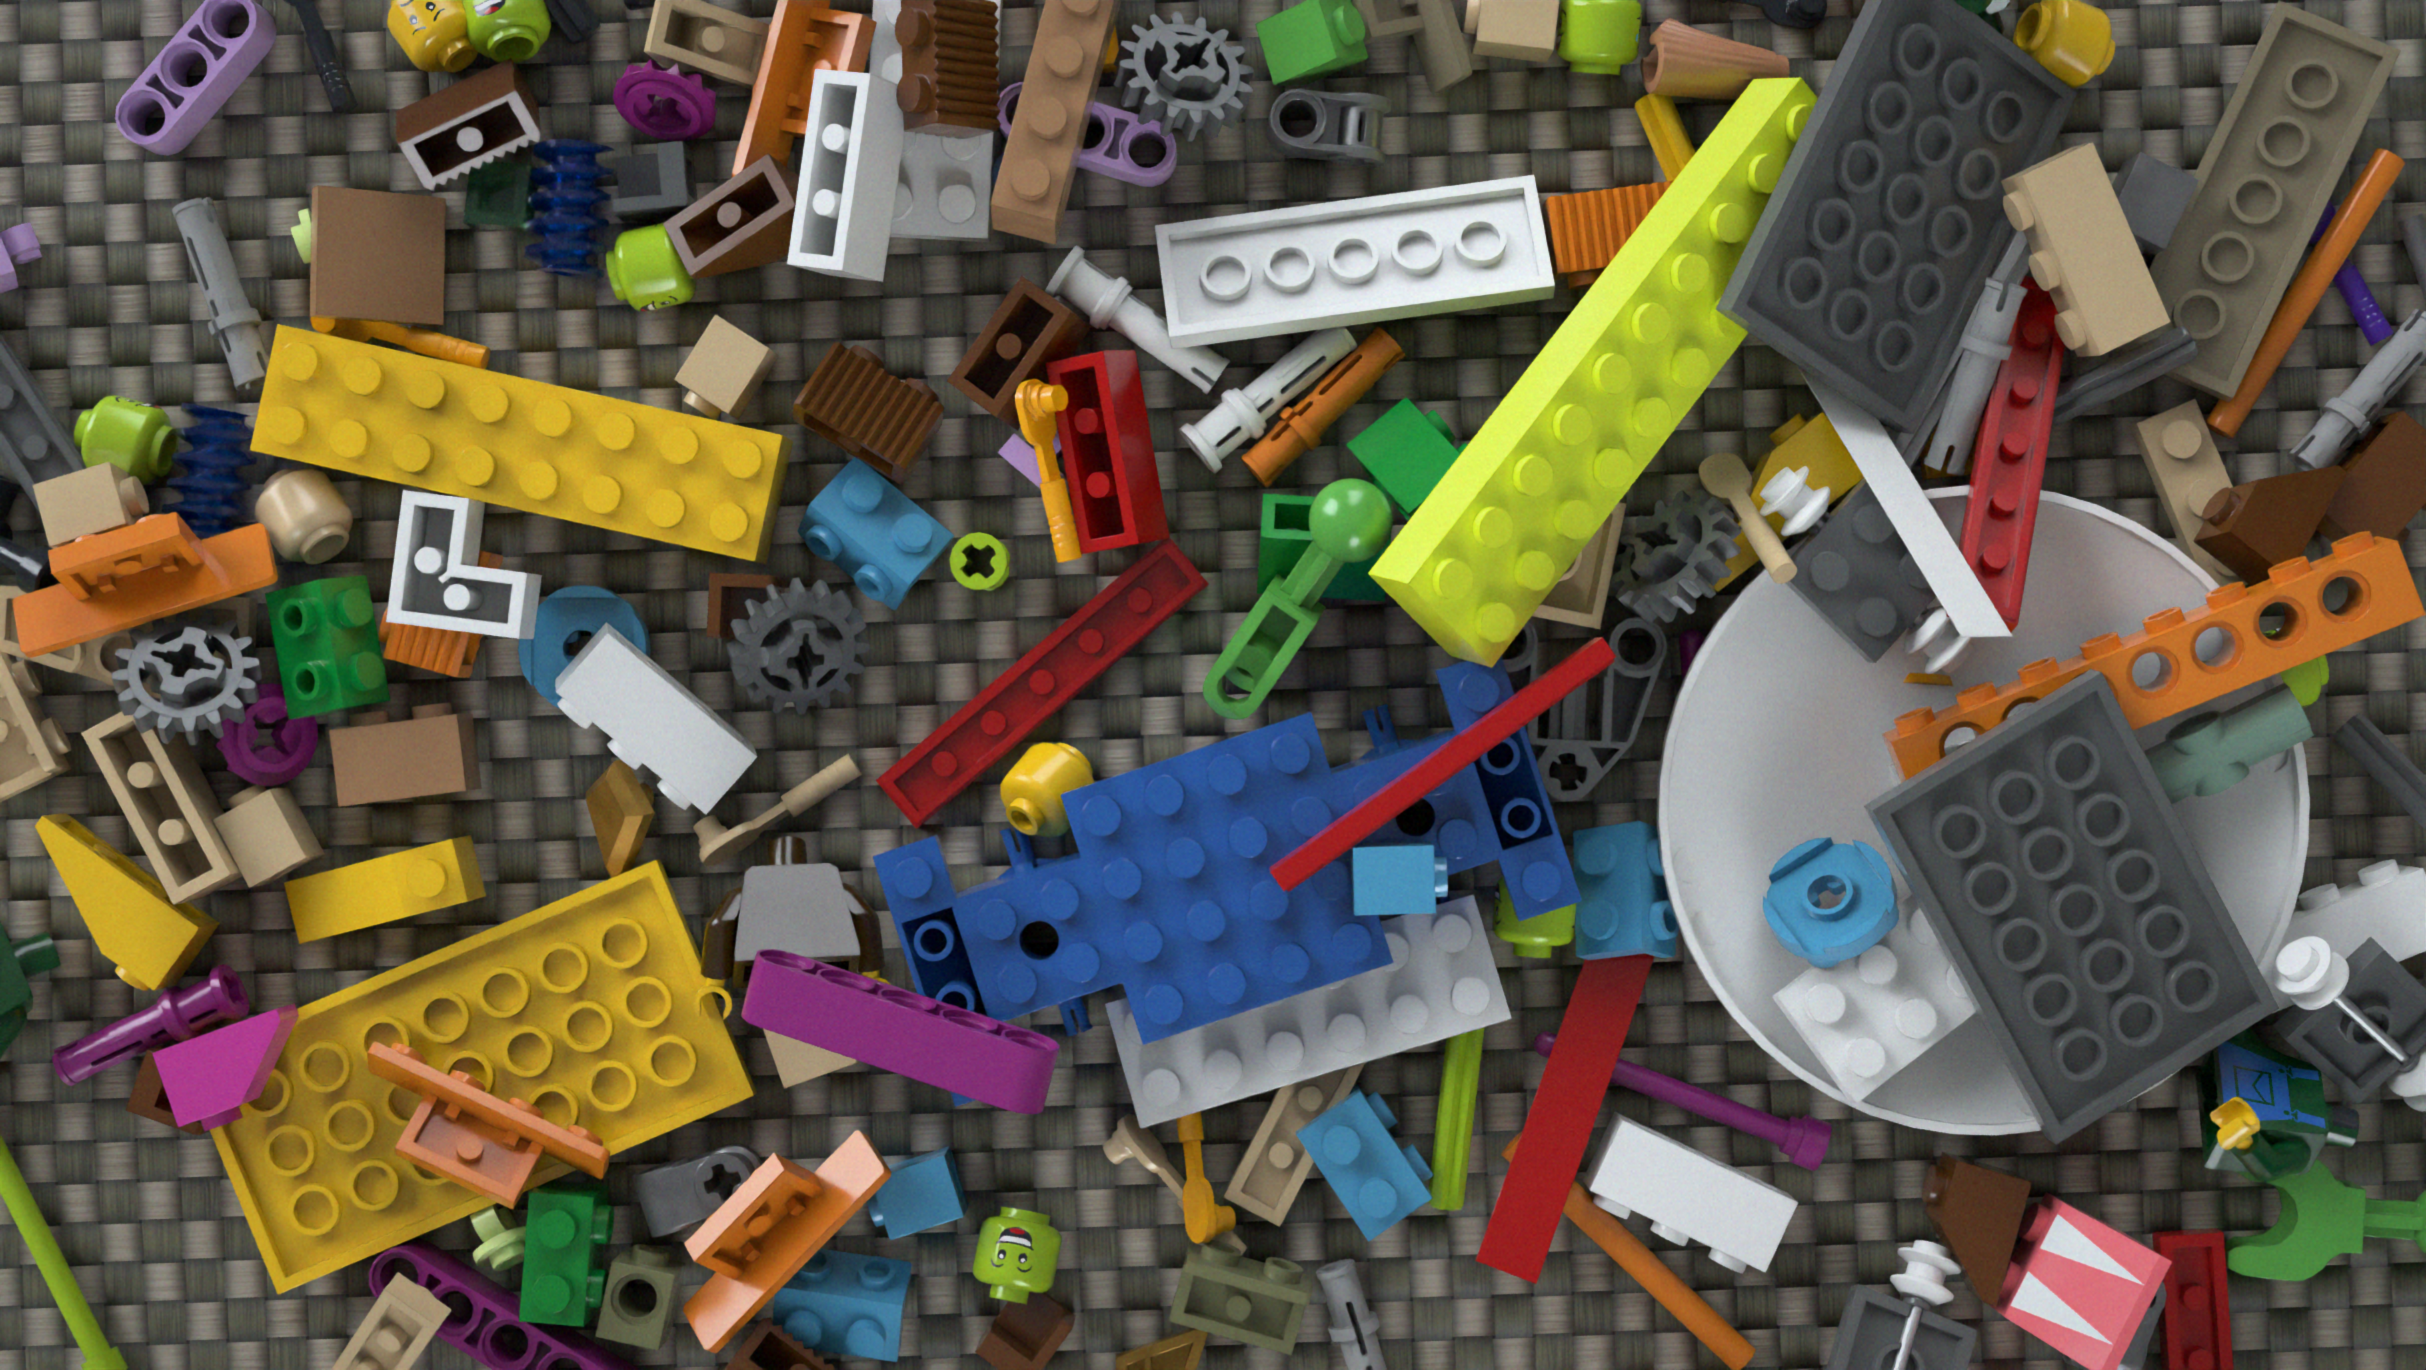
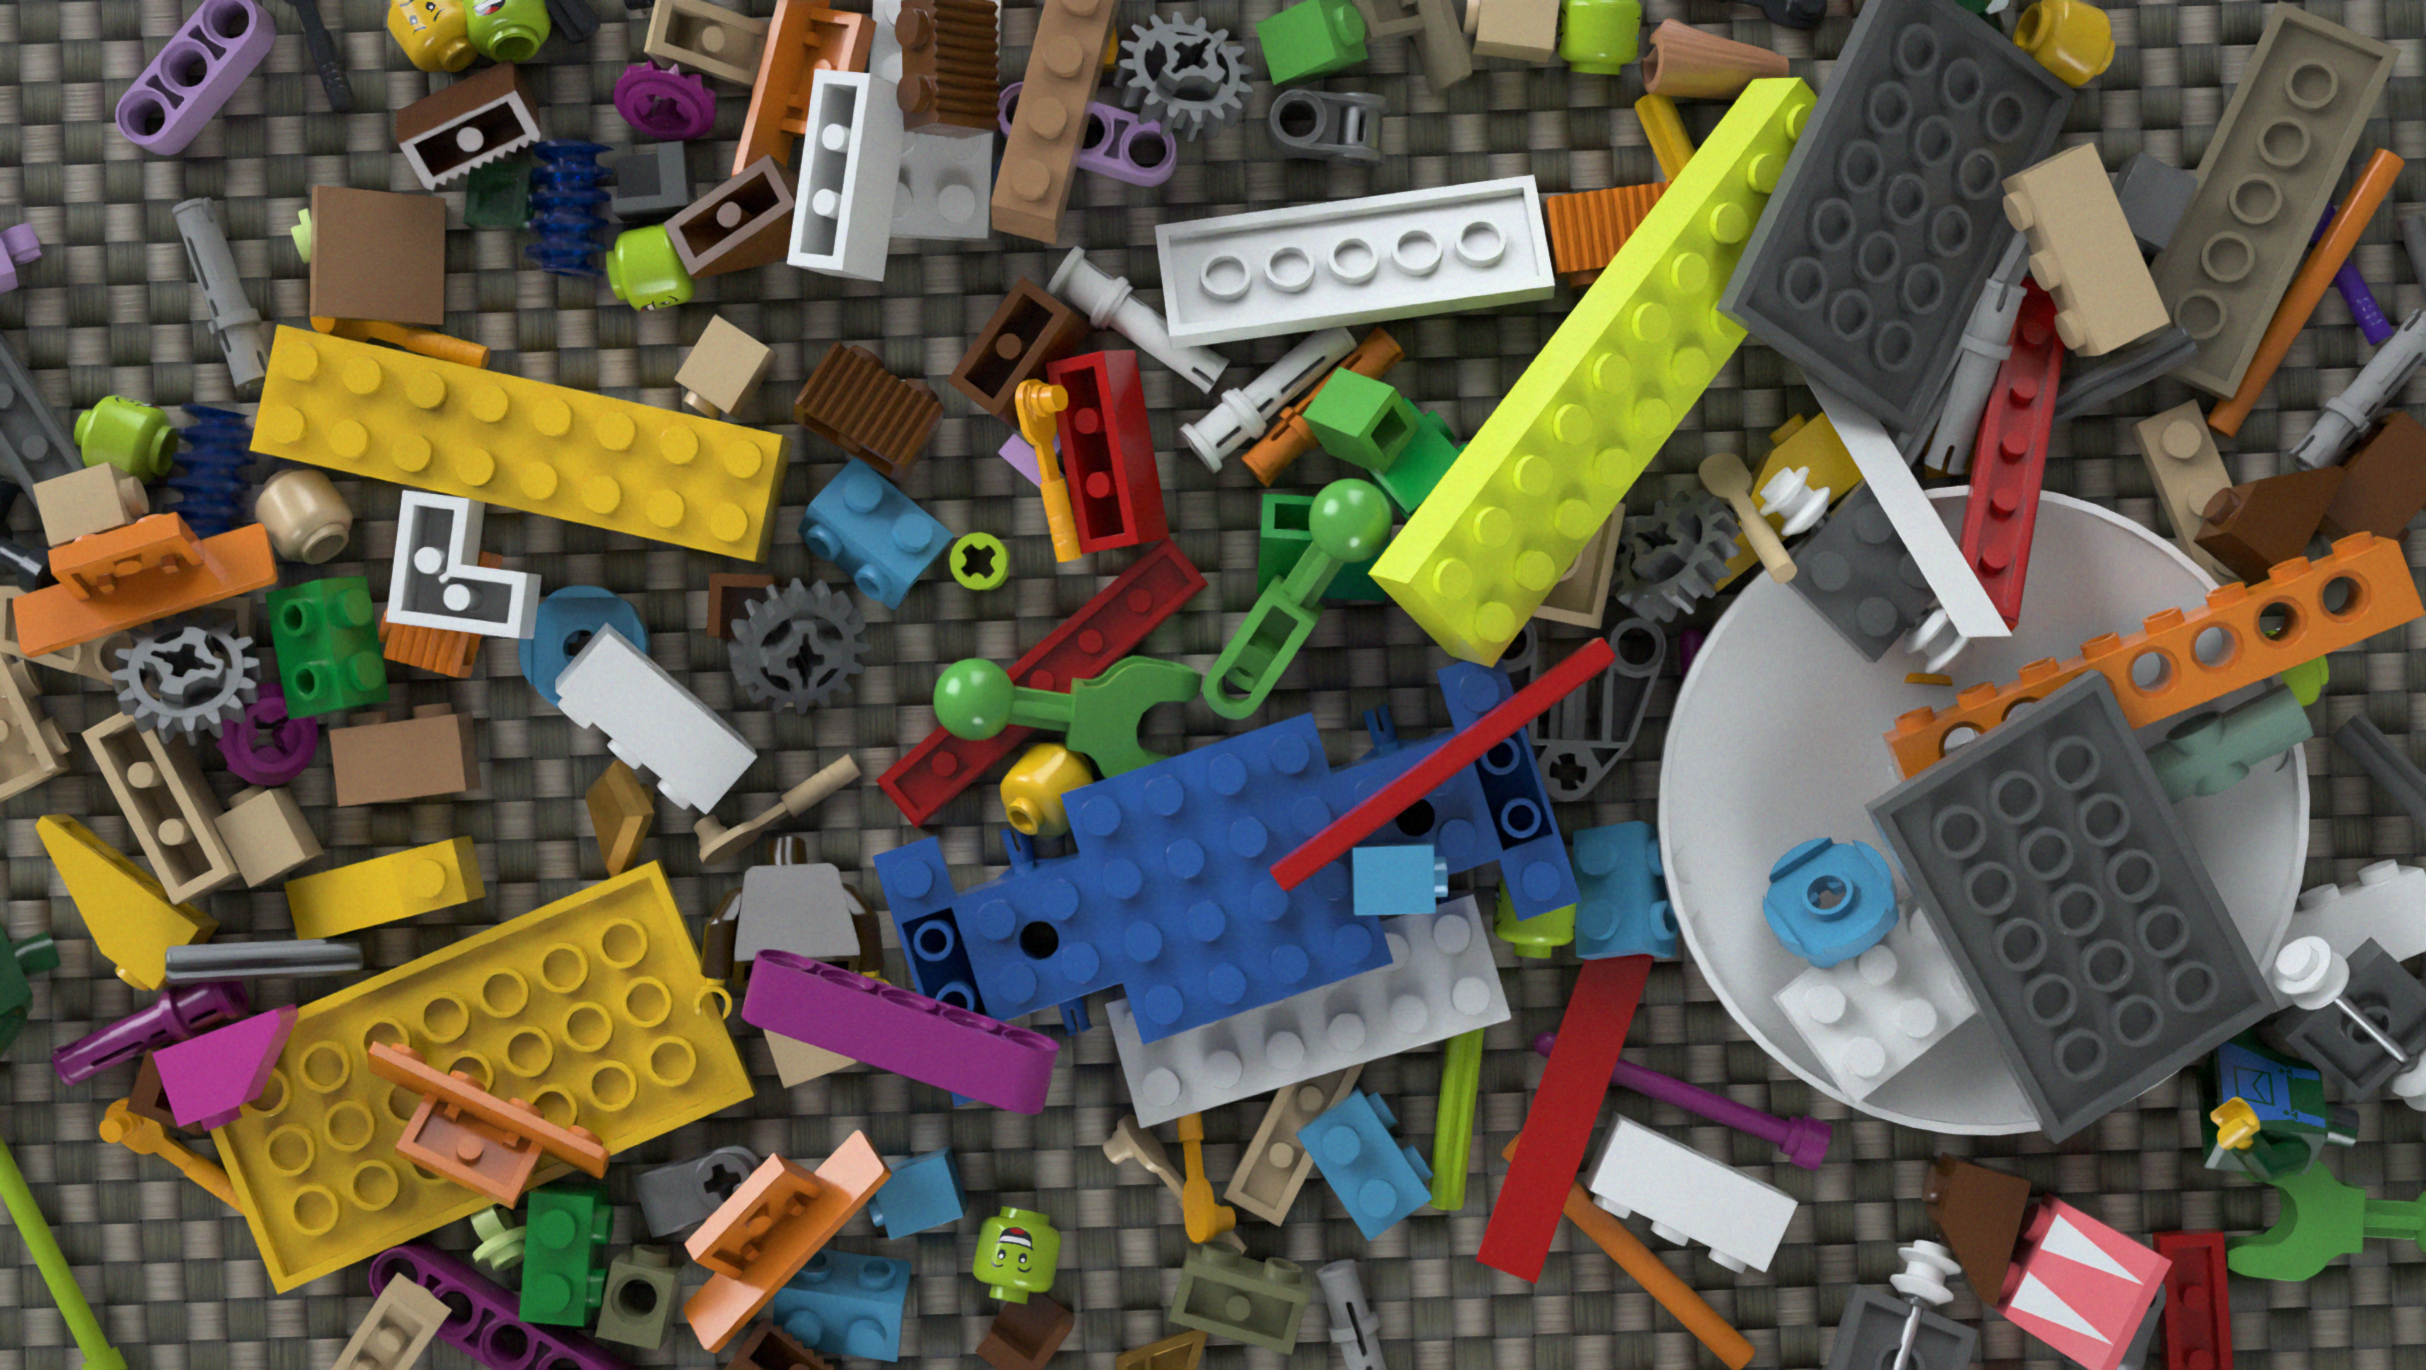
none -> light orange piece [99,1097,245,1216]
none -> dark grey axle [165,937,364,984]
none -> bright green piece [933,655,1203,778]
none -> bright green brick [1302,367,1420,476]

